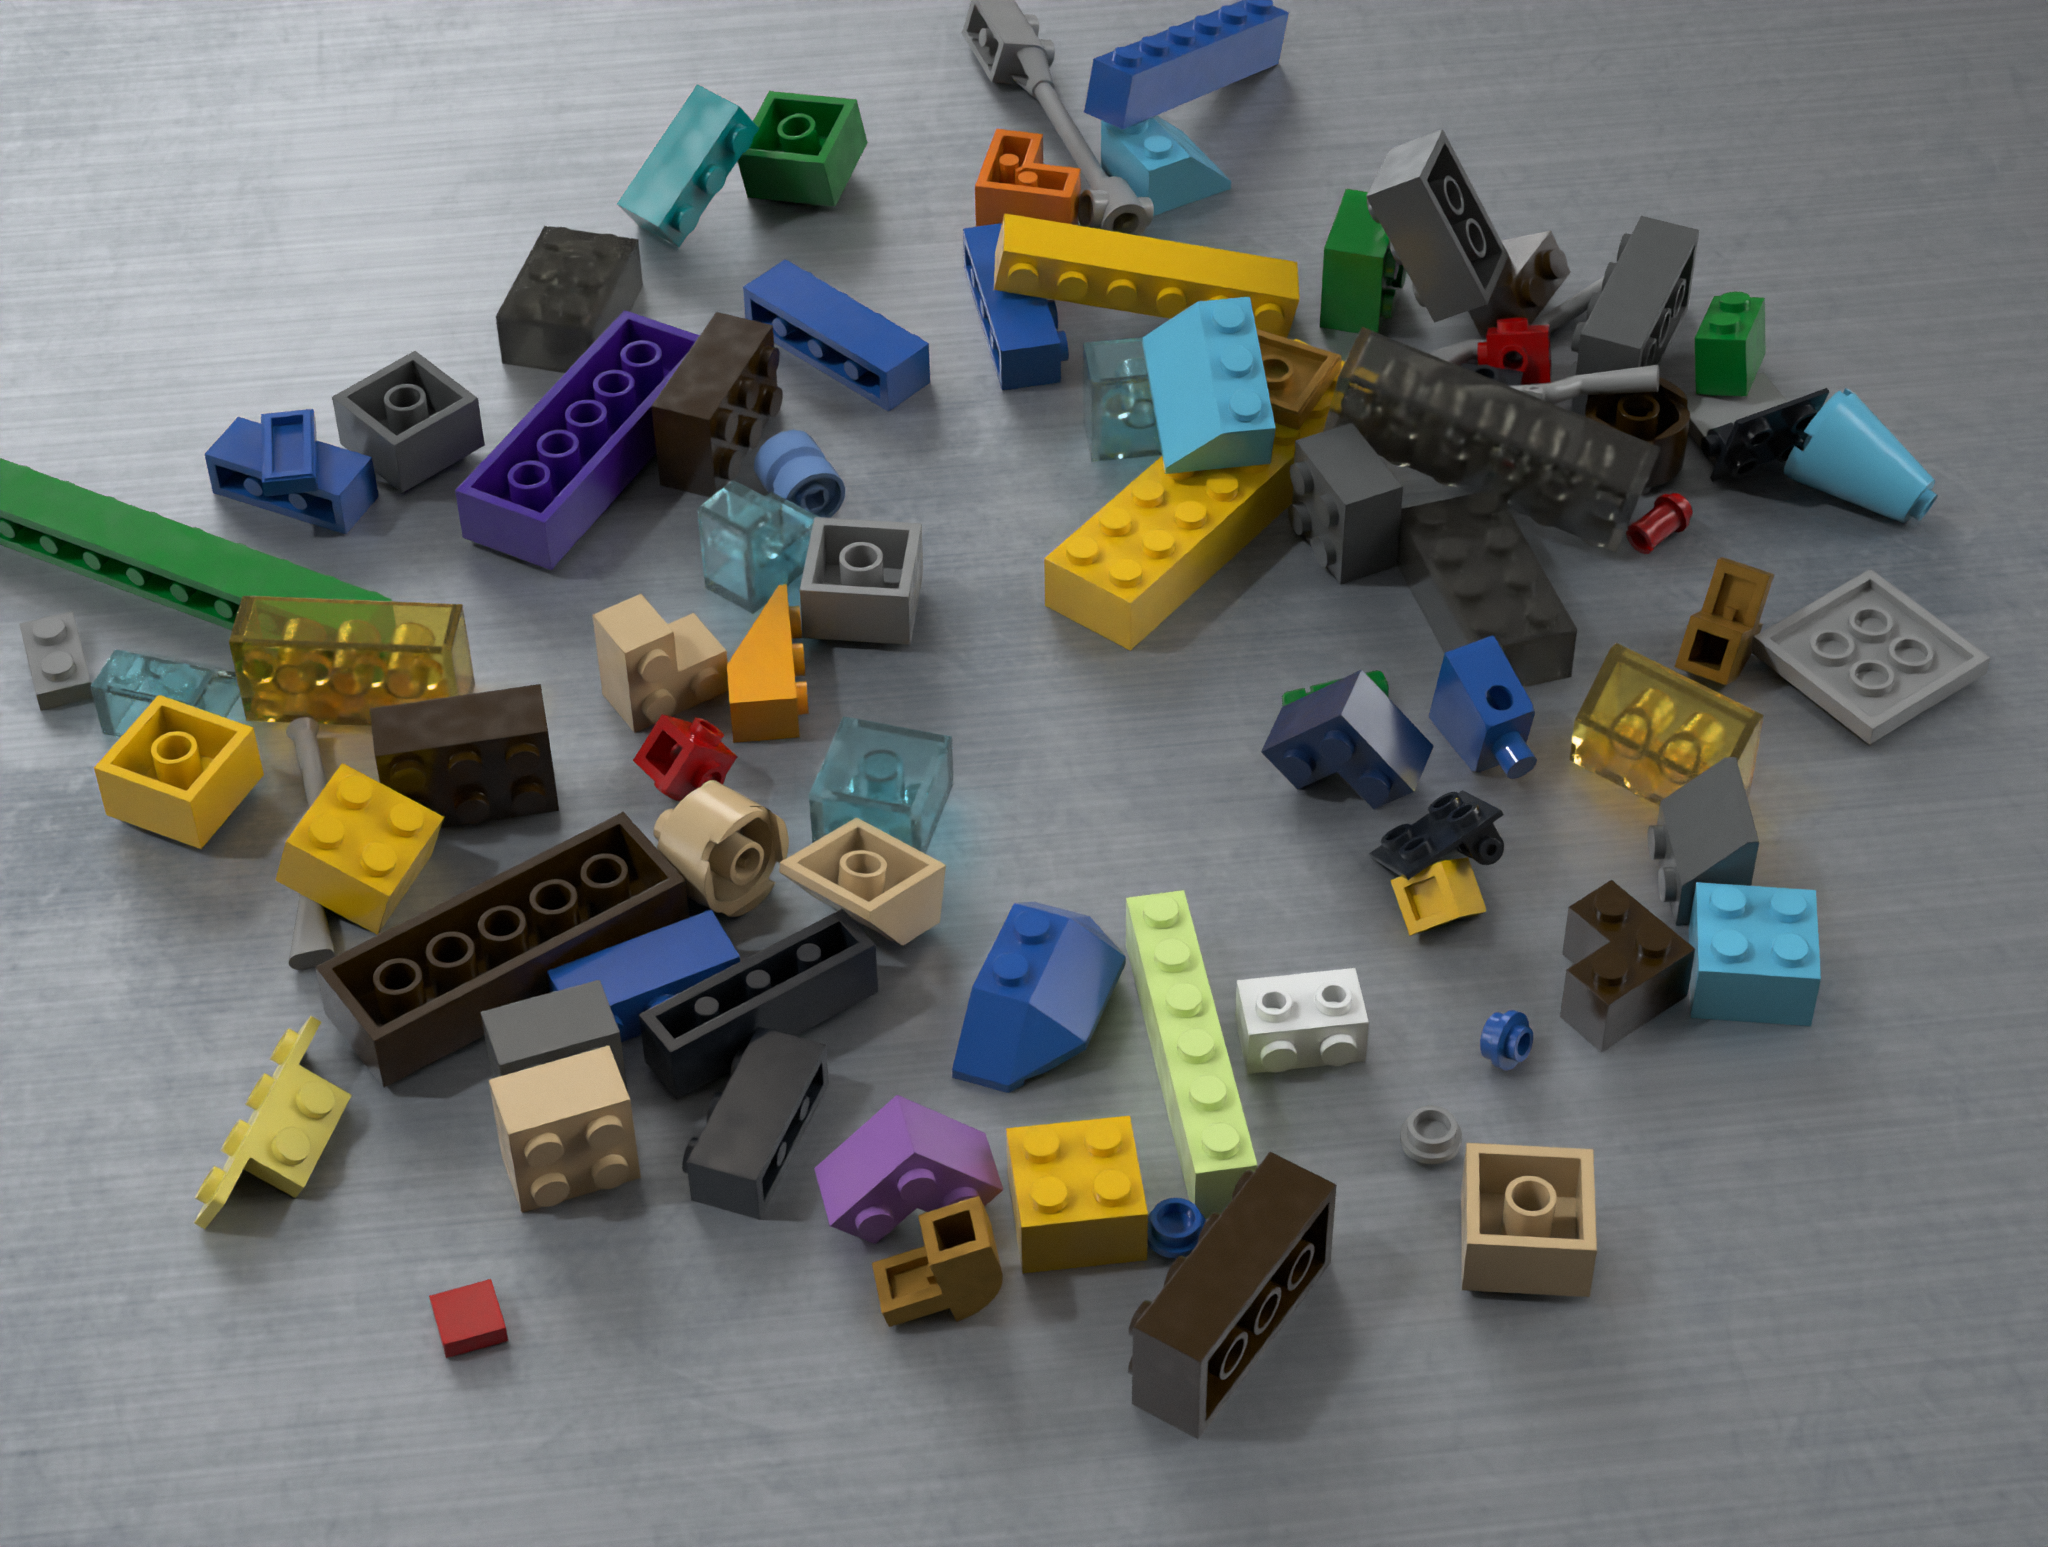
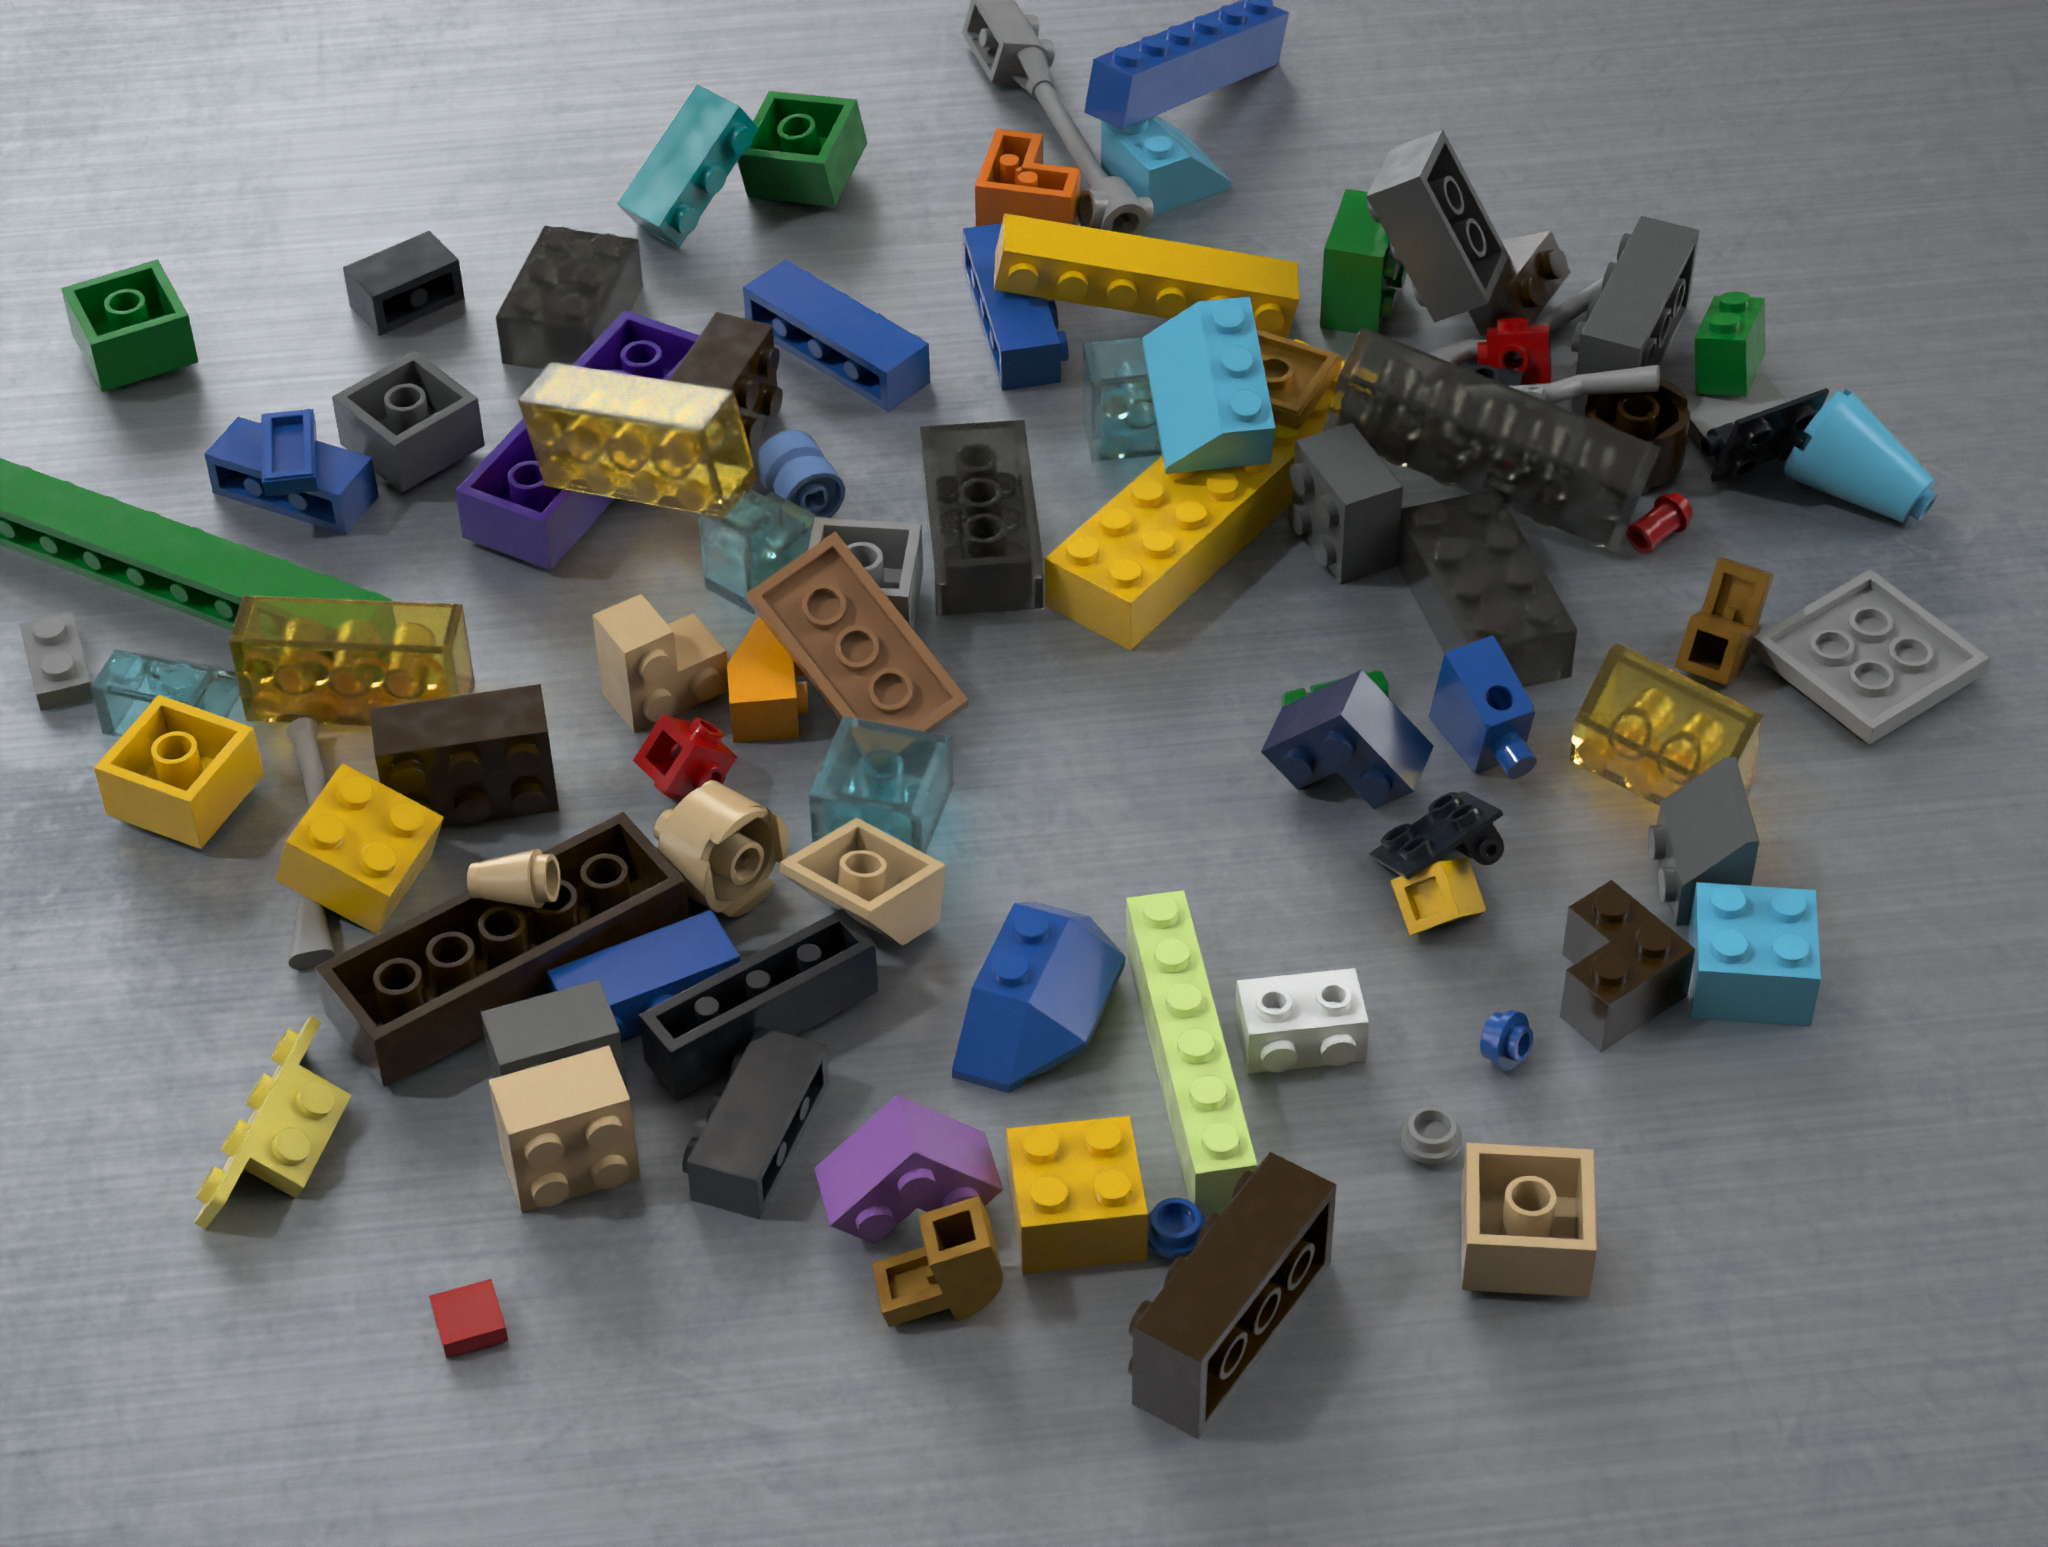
none -> green brick [61,259,199,392]
none -> black brick [343,231,465,336]
none -> tan cone [467,849,560,908]
none -> clear yellow brick [518,362,757,517]
none -> medium nougat plate [746,531,969,770]
none -> clear smoke brick [920,420,1044,616]

